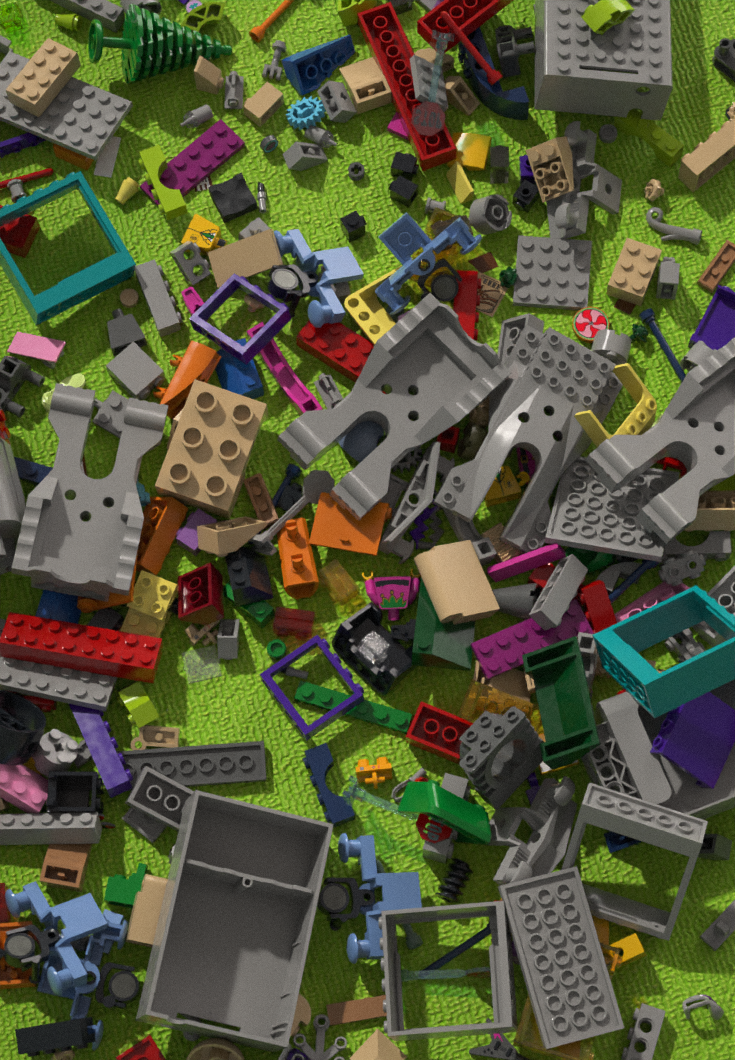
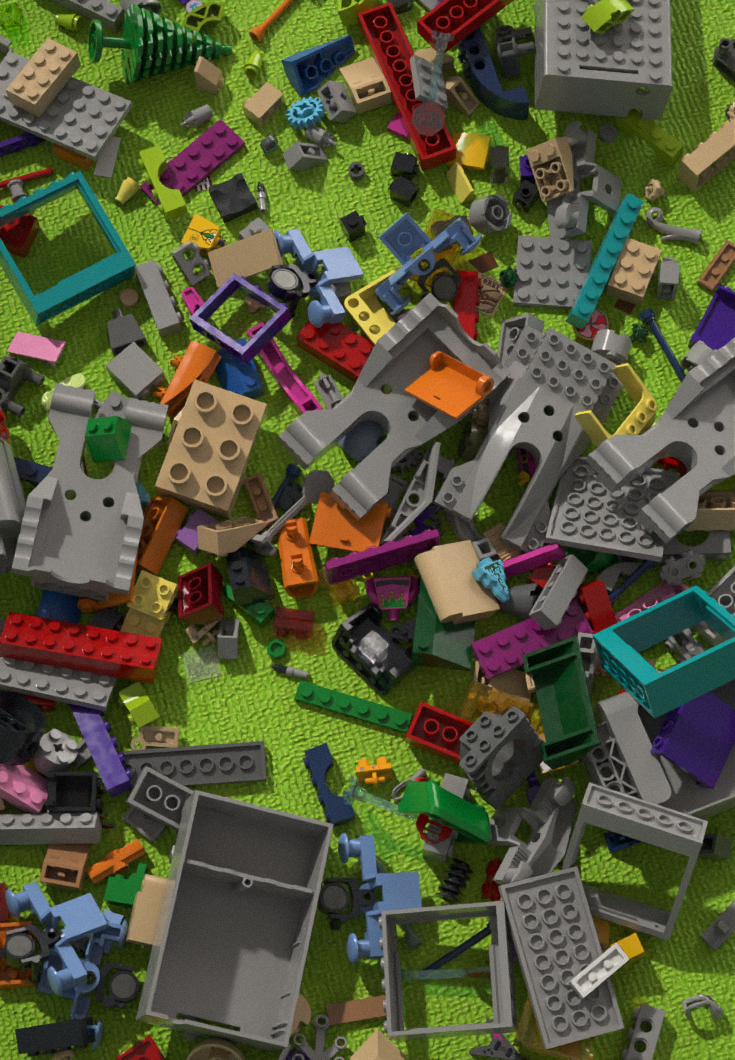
light grey hinge [225,71,244,109] -> none
dark purple window [260,635,364,741] -> none
light grey hinge [262,40,287,81] -> none
light grey bush [425,197,446,217] -> none
red brick [436,426,460,454] -> none
red piece [441,11,503,86] -> none
yellow torso [485,466,522,507] -> none
none -> green slope [85,416,132,463]
none -> orange piece [86,839,147,885]
none -> lime cone [244,50,263,78]
none -> magenta plate [325,529,440,586]
none -> orange door [404,351,494,420]
none -> medium azure rock [472,557,510,603]
none -> red hinge [481,858,502,902]
none -> teal brick [565,193,644,330]
none -> white plate [568,943,629,999]

